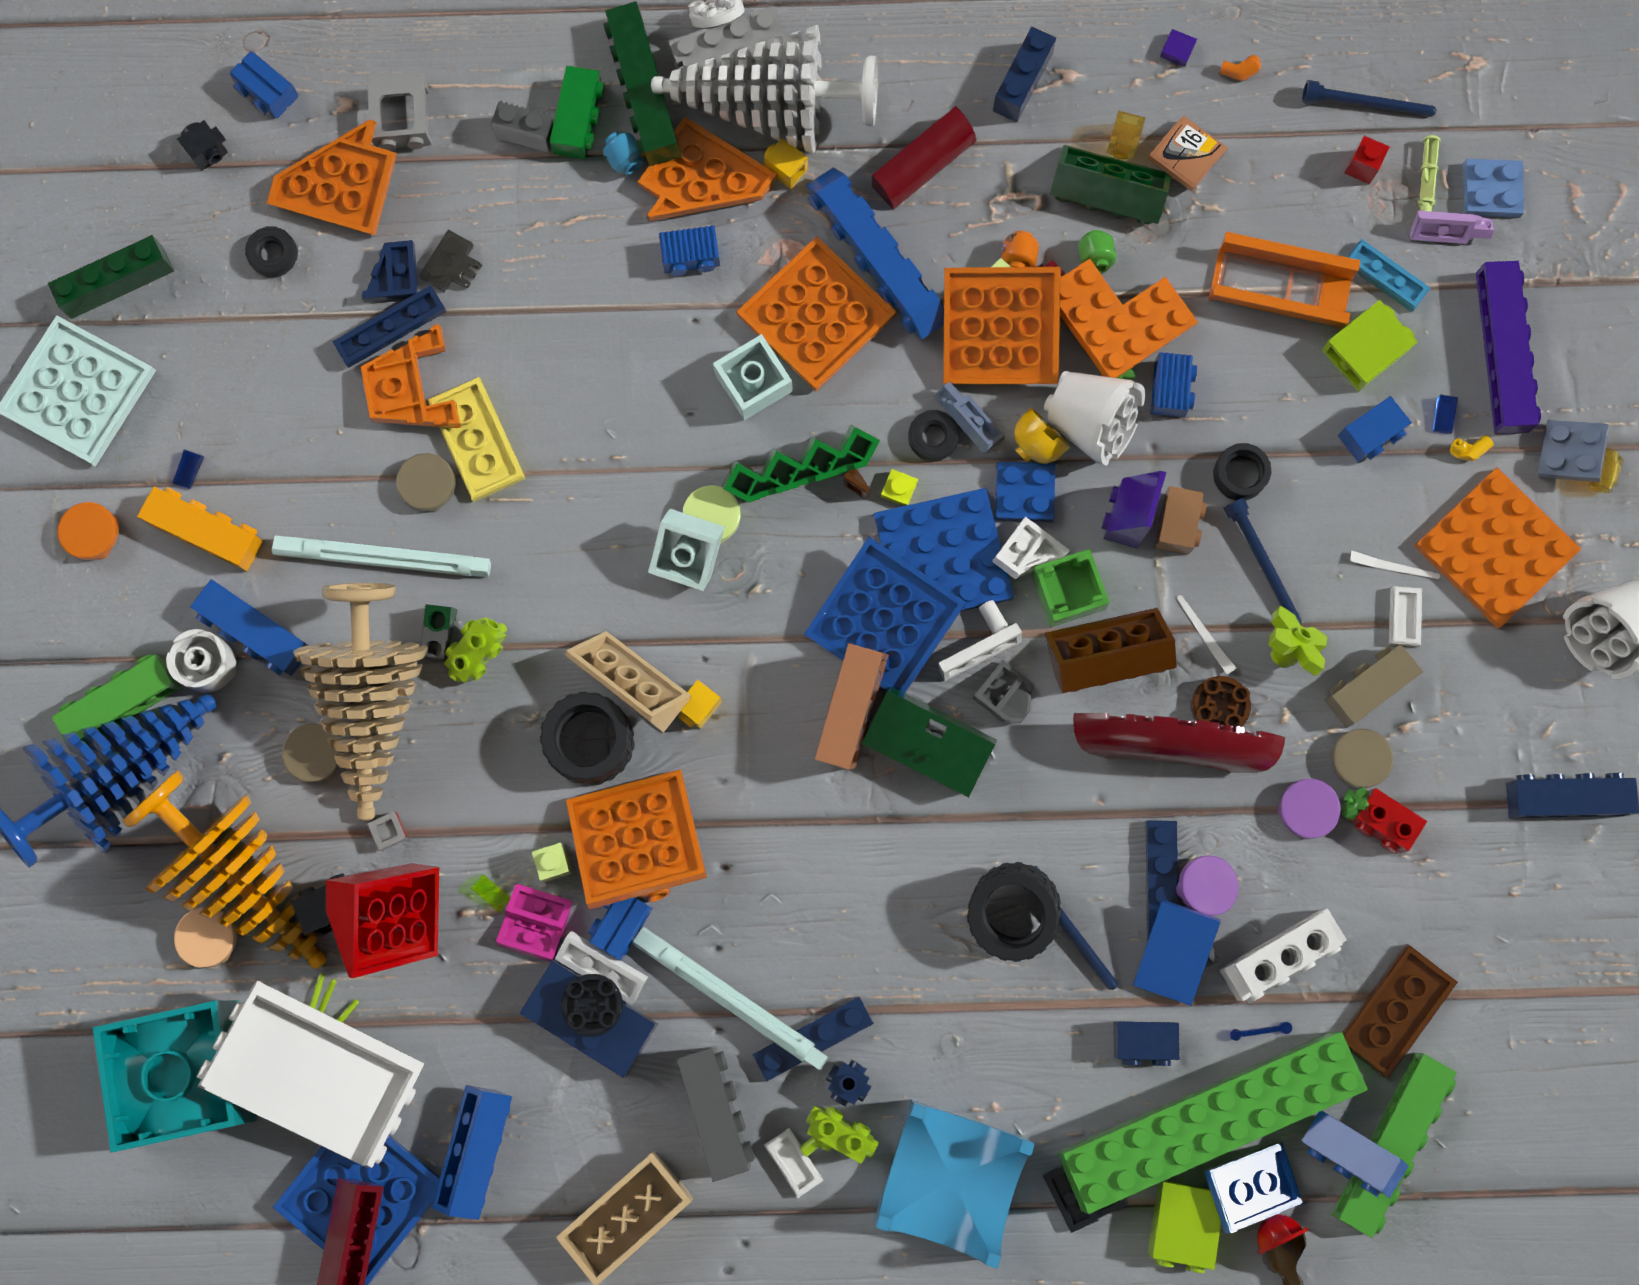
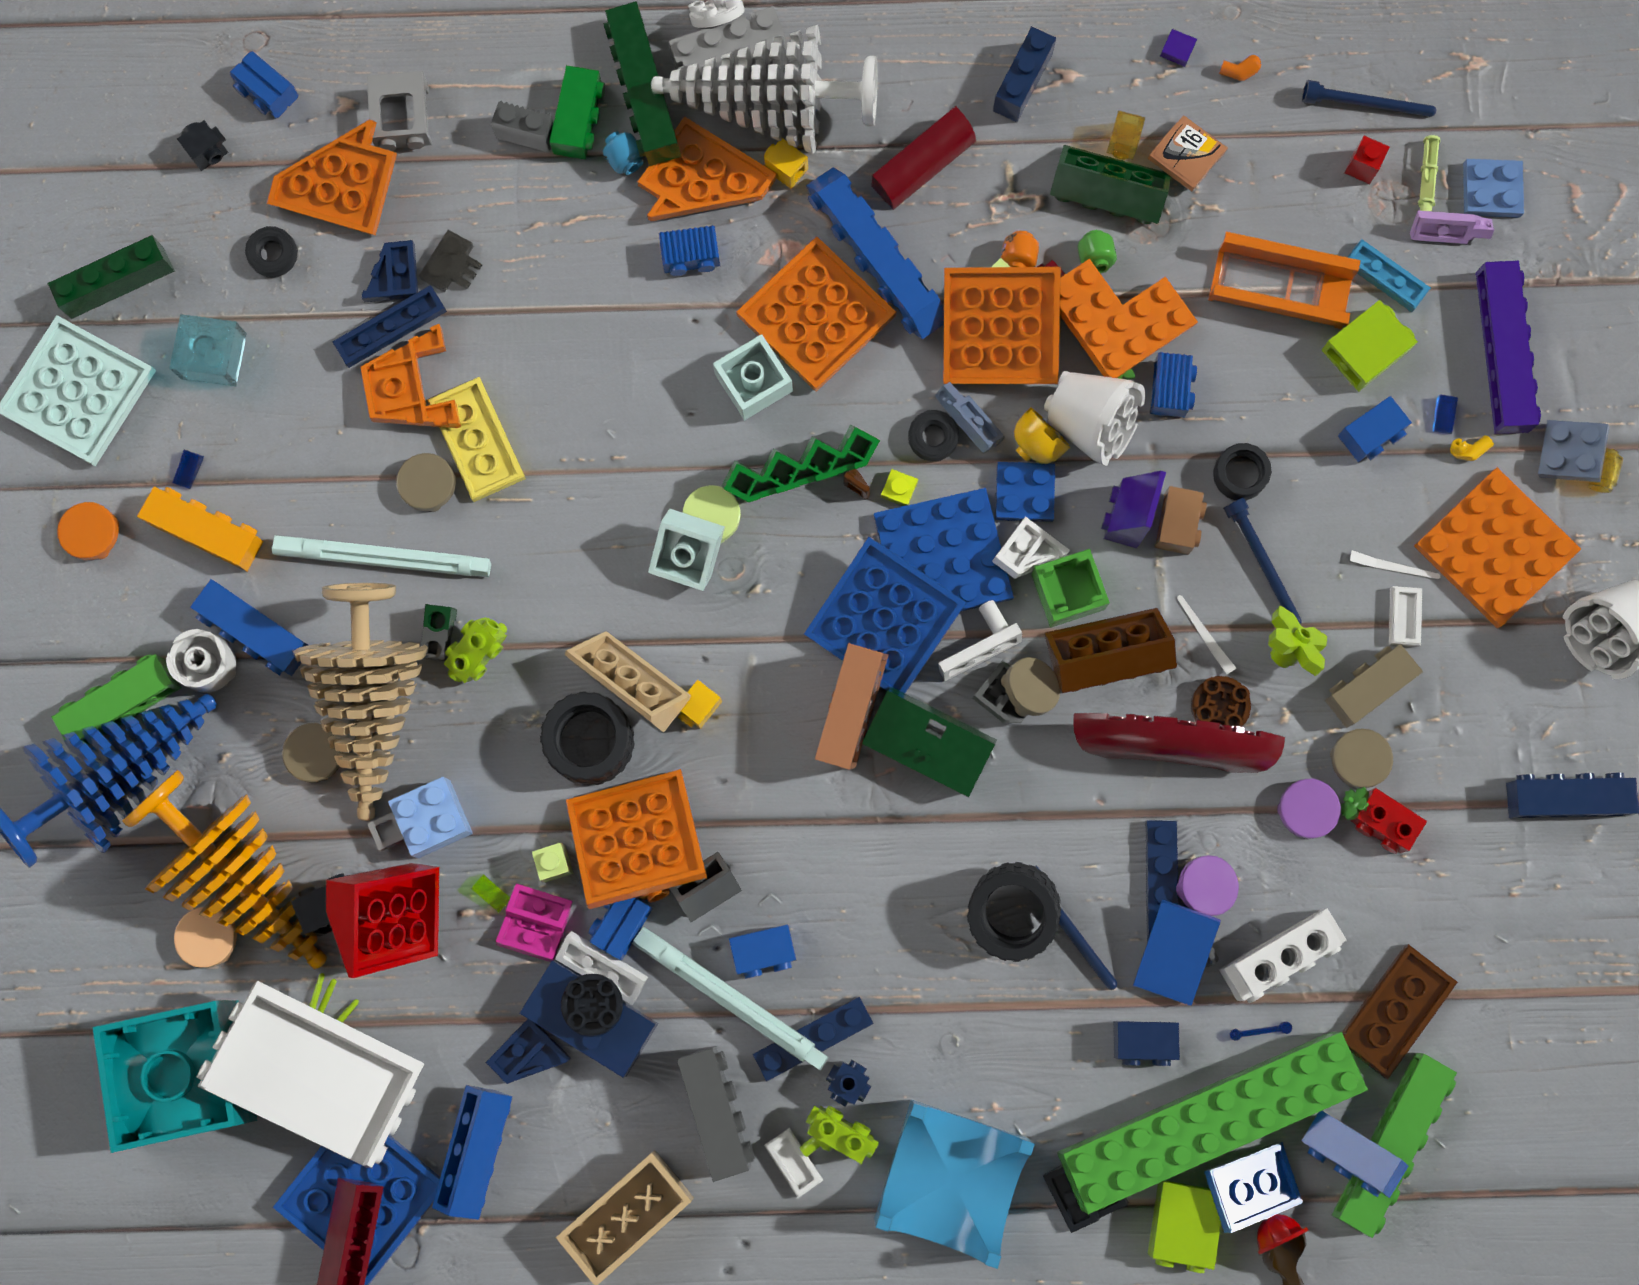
none -> clear light blue brick [169,314,247,387]
none -> light blue brick [388,776,473,859]
none -> dark blue wing [485,1019,571,1084]
none -> dark grey brick [670,852,742,922]
none -> blue brick [729,924,797,979]
none -> dark tan tile [1001,657,1060,717]

